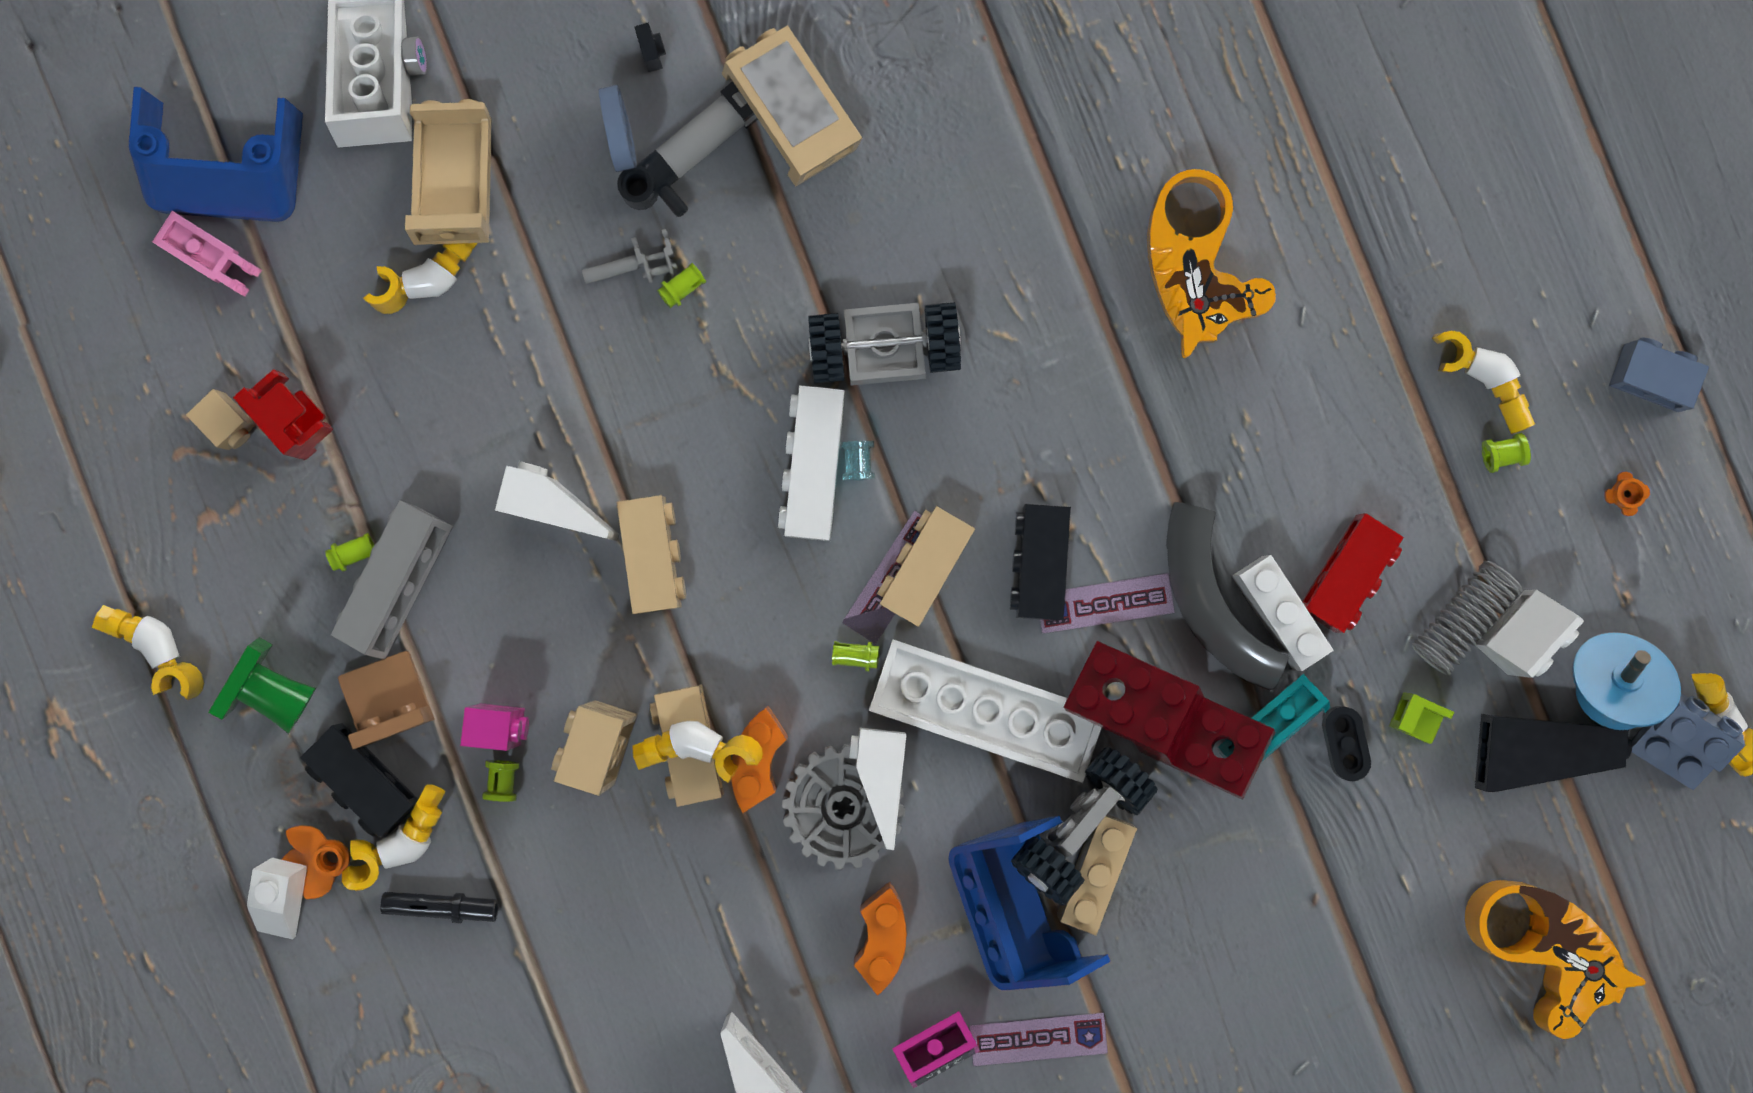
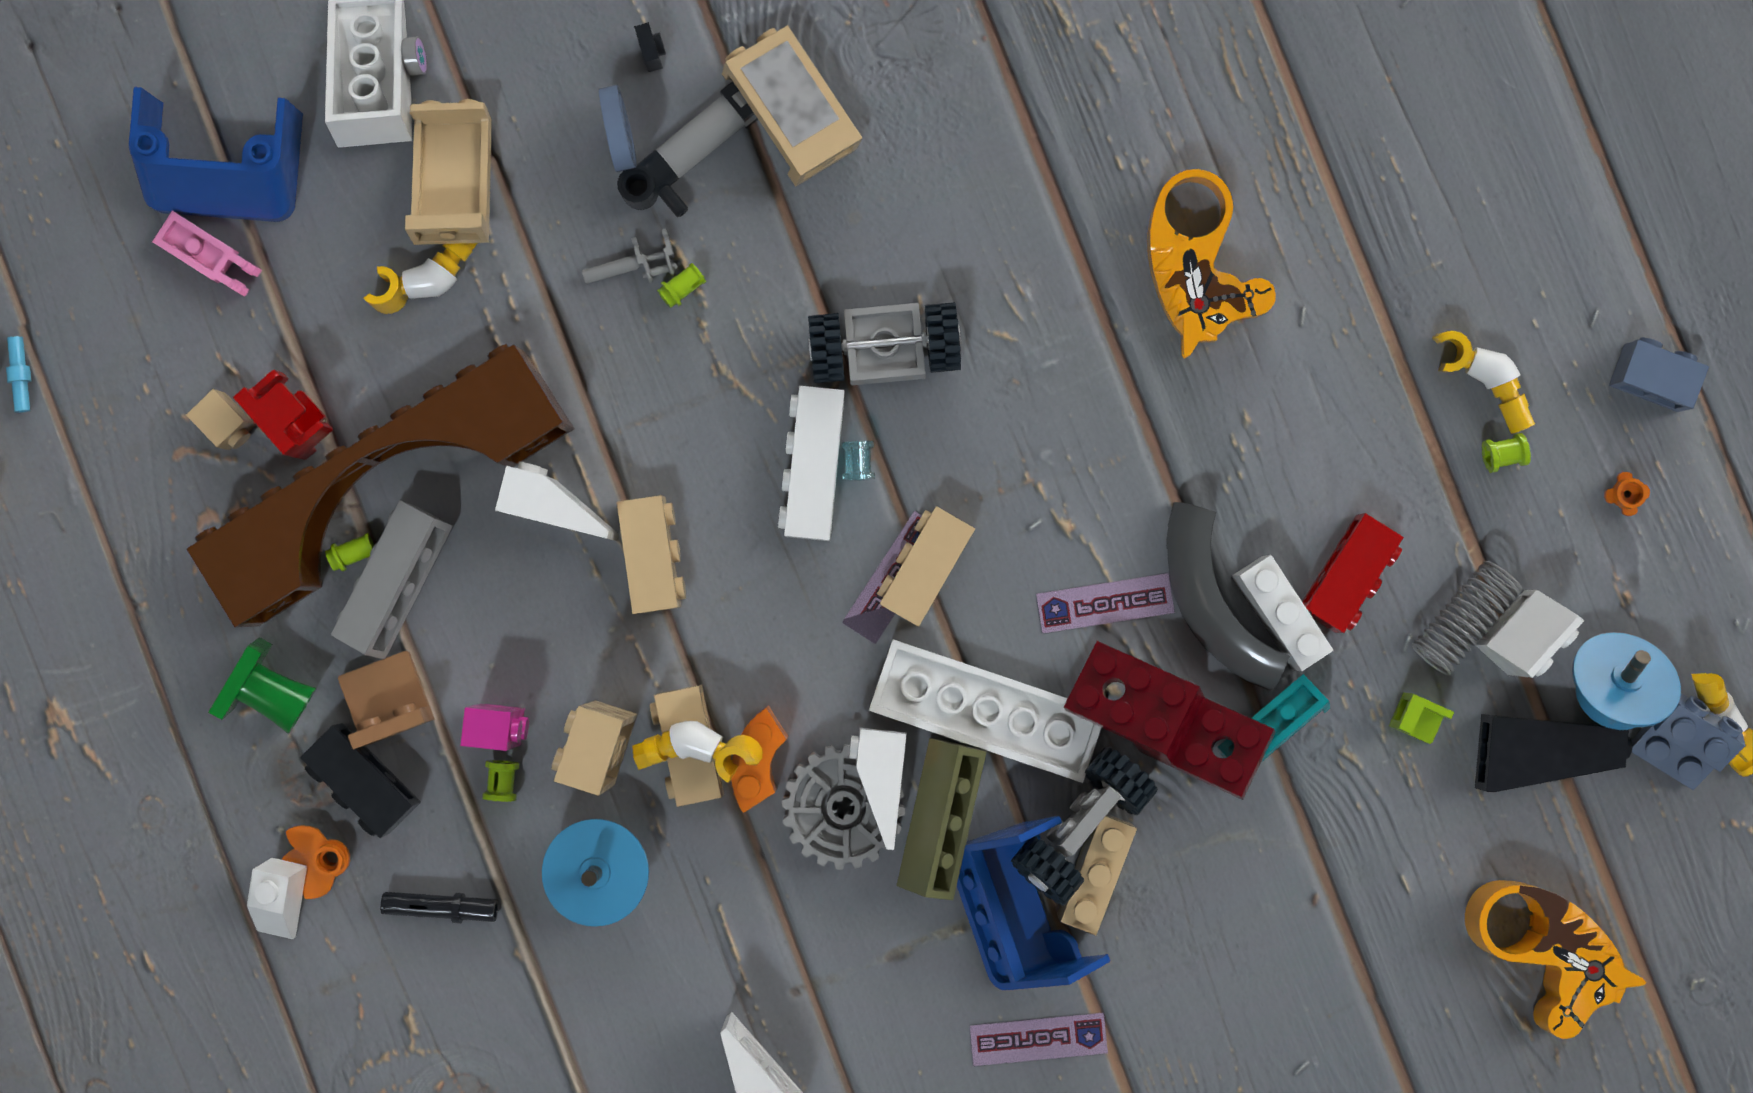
yellow piece [92,605,204,700] -> none
yellow piece [342,784,446,891] -> none
lime pin [832,641,880,671] -> none
orange brick [854,882,907,996] -> none
dark pink brick [892,1011,980,1088] -> none
black brick [1010,504,1071,621] -> none
black plate [1322,706,1371,781] -> none
none -> medium azure bar [6,336,32,413]
none -> reddish brown arch [187,344,574,627]
none -> dark azure piece [542,819,649,927]
none -> olive brick [896,738,986,900]

